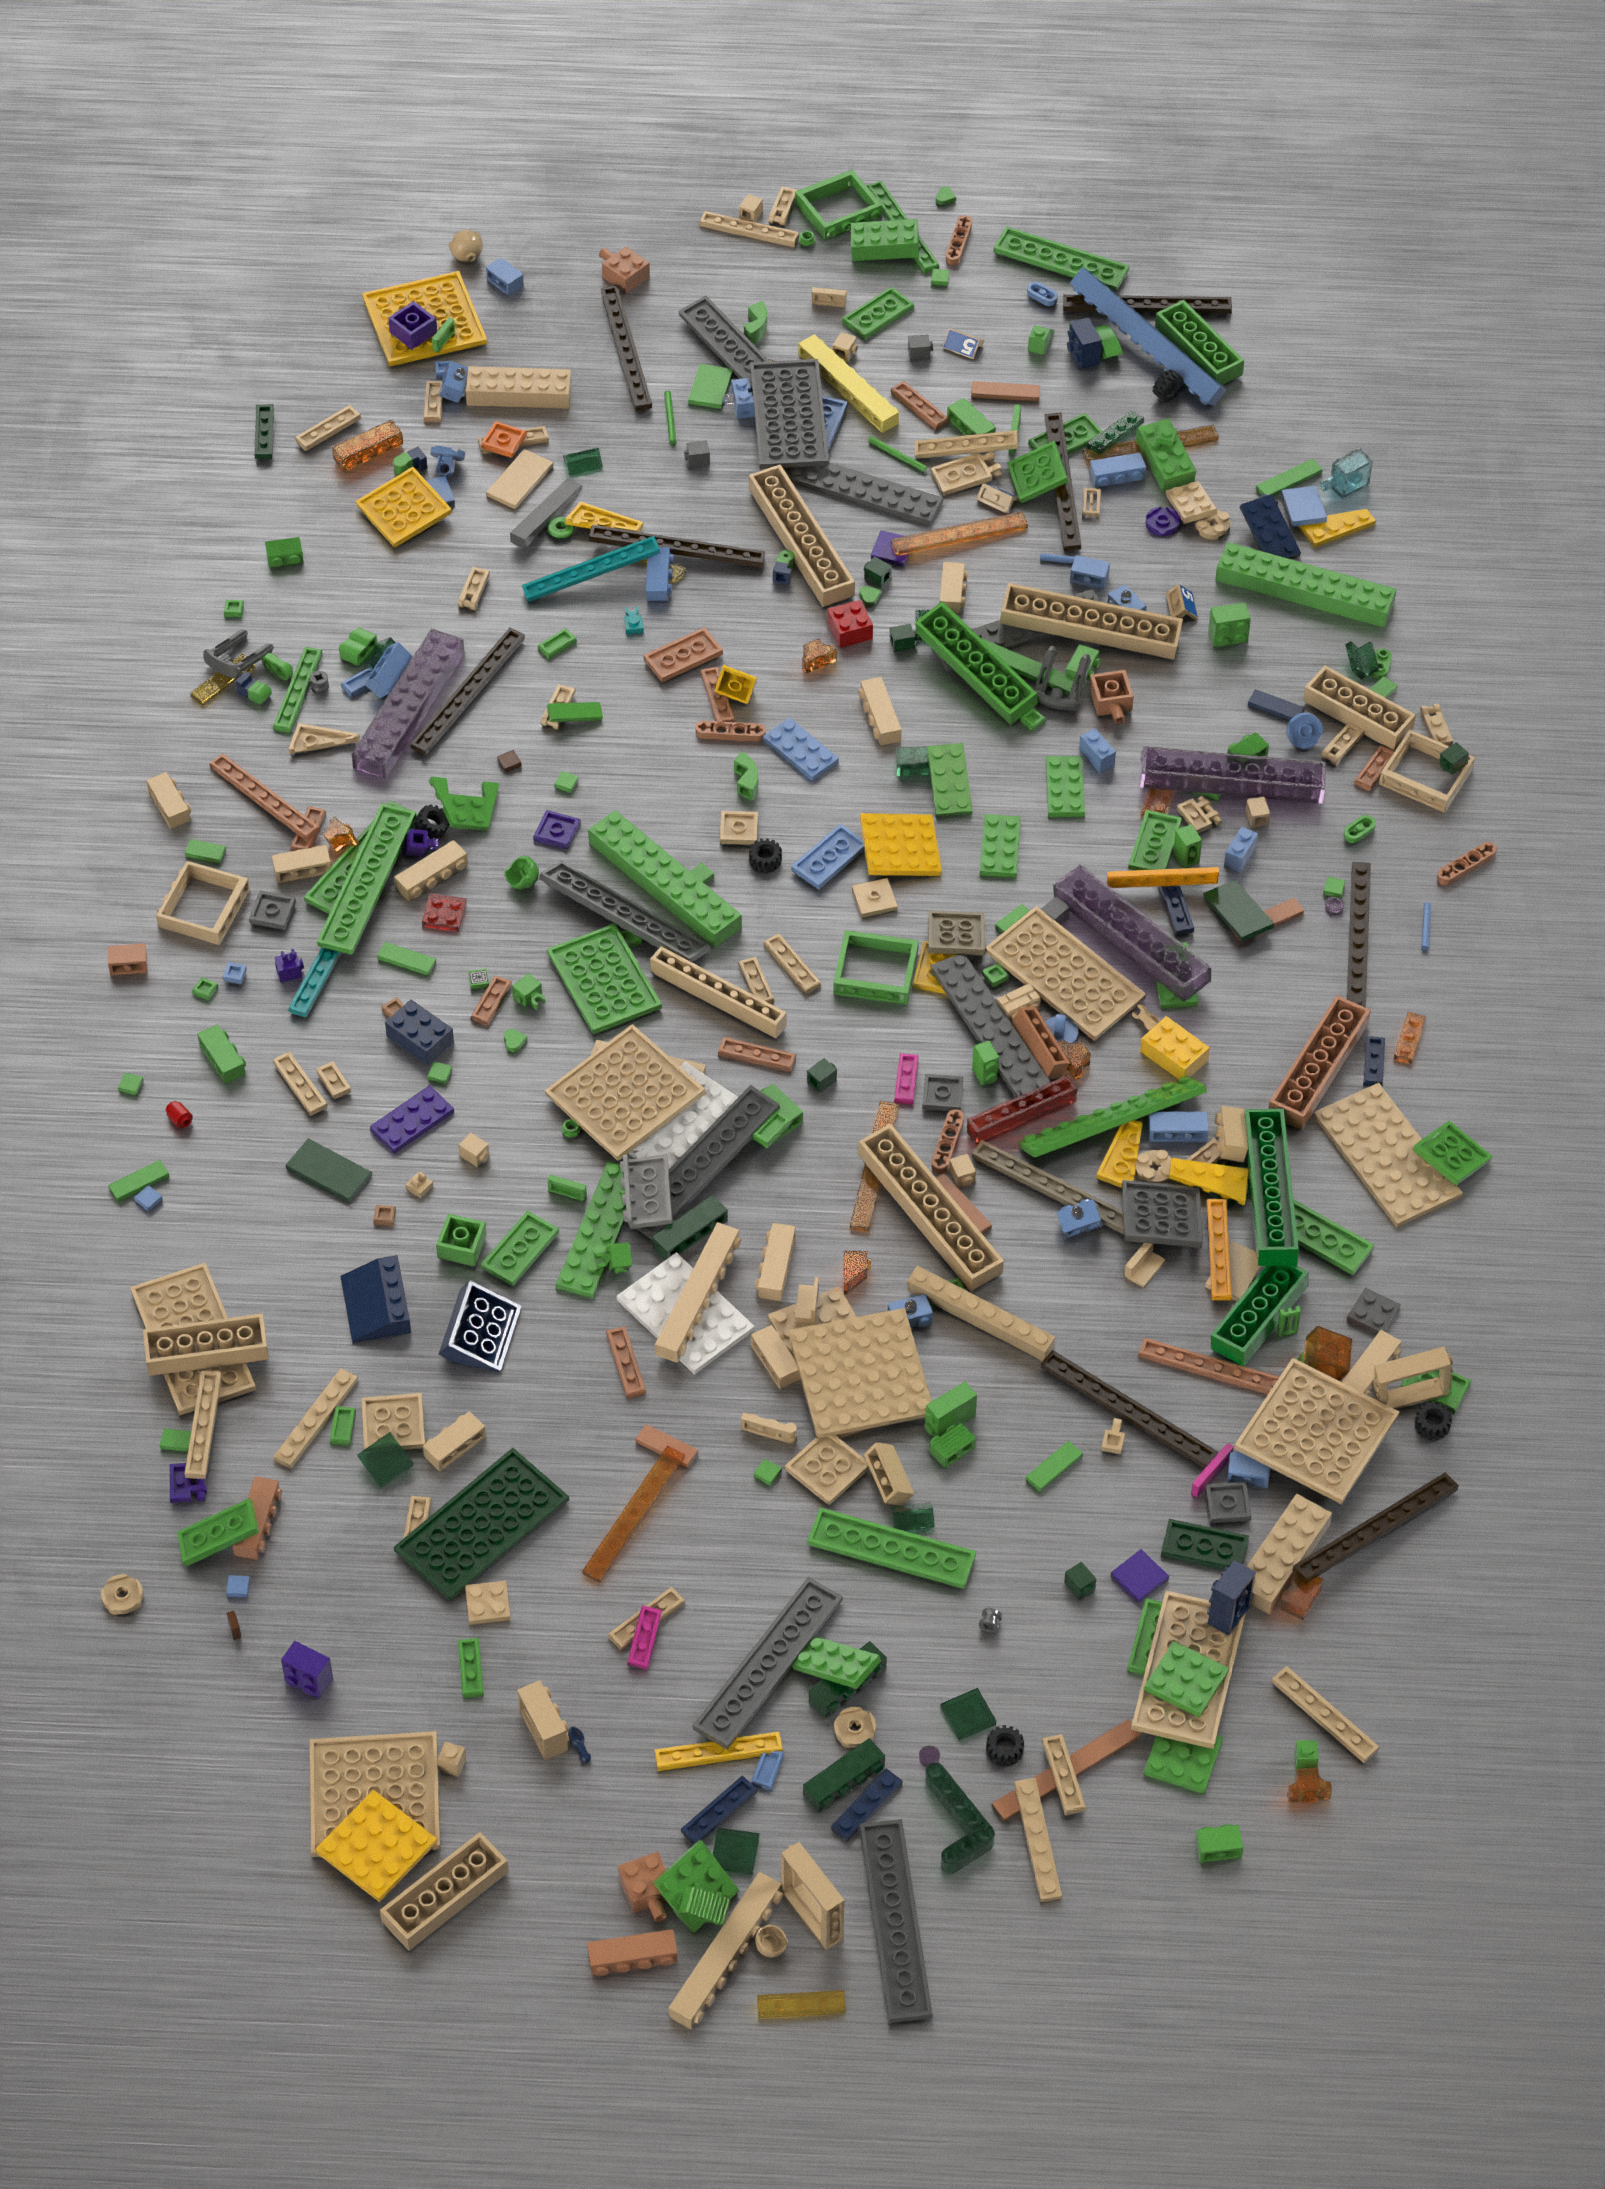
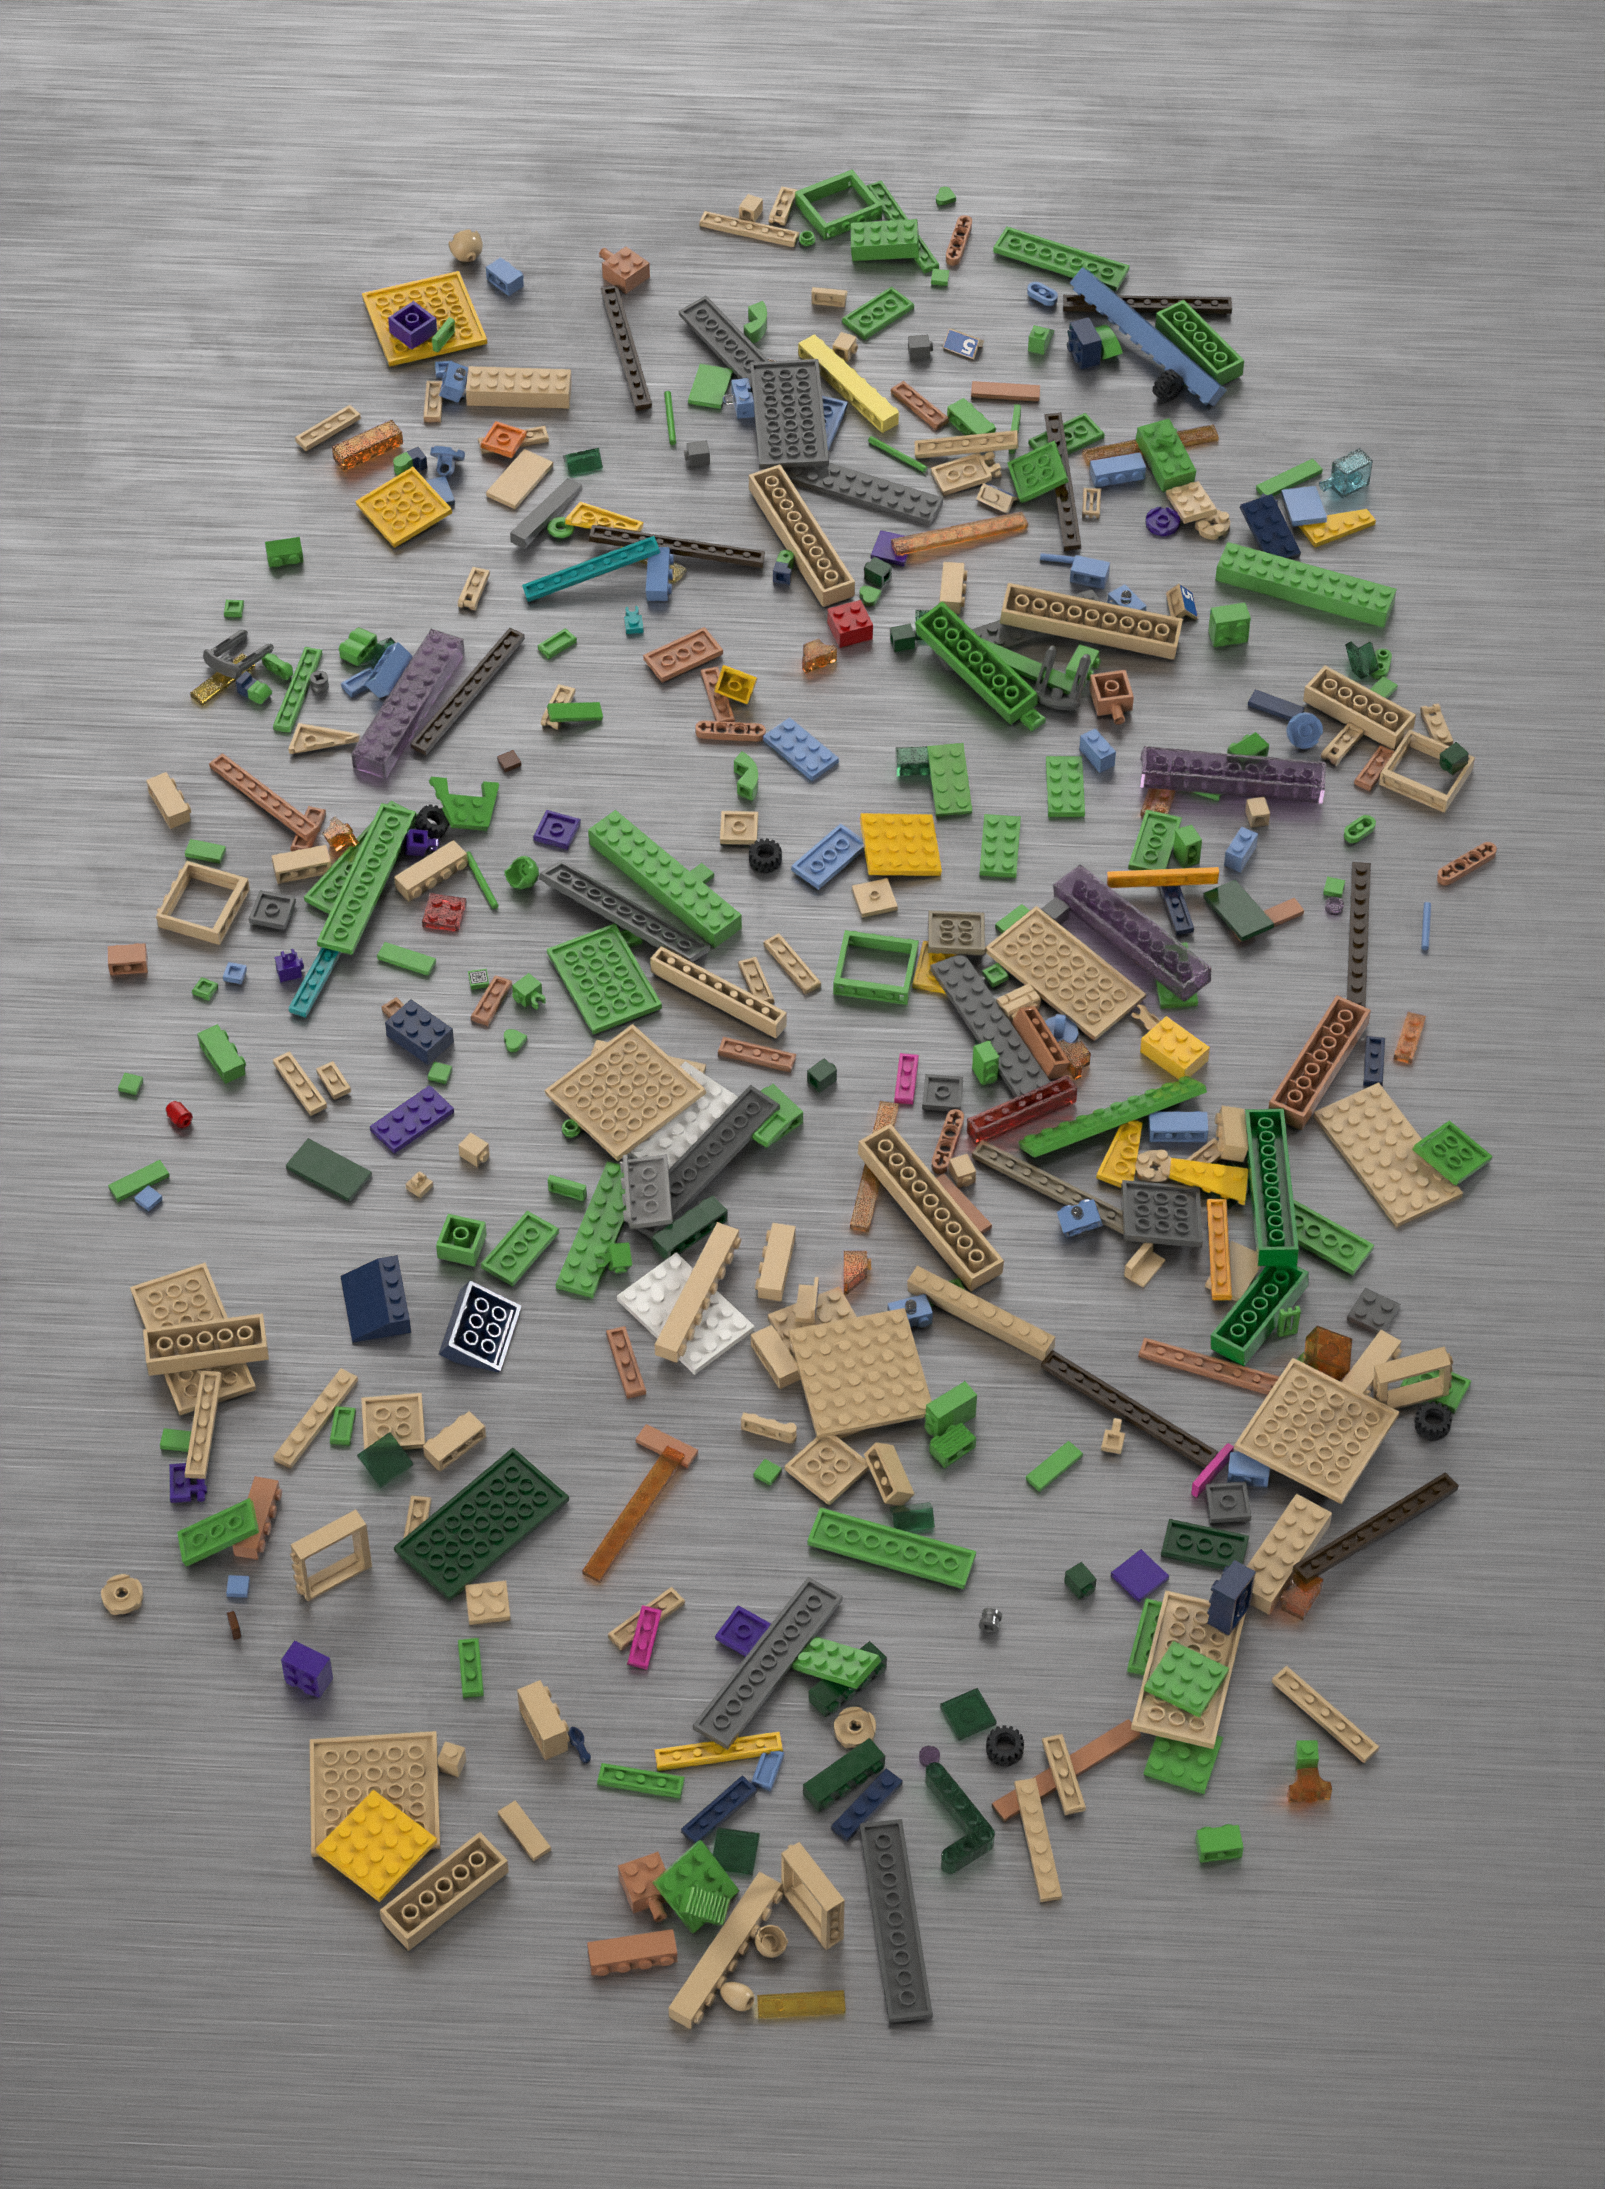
plate [254,404,274,459] -> none
medium nougat tile [373,1205,396,1226] -> none
bright green tile [554,771,579,793] -> none
tan brick [858,677,902,746] -> none
clear green plate [1087,411,1144,455] -> none
tan plate [1177,796,1223,834] -> none
none -> tan window [290,1510,372,1602]
none -> bright green bar [466,851,499,909]
none -> tan tile [498,1801,551,1862]
none -> bright green tile [597,1763,685,1799]
none -> dark purple plate [715,1605,771,1657]
none -> tan animal [720,1982,755,2011]

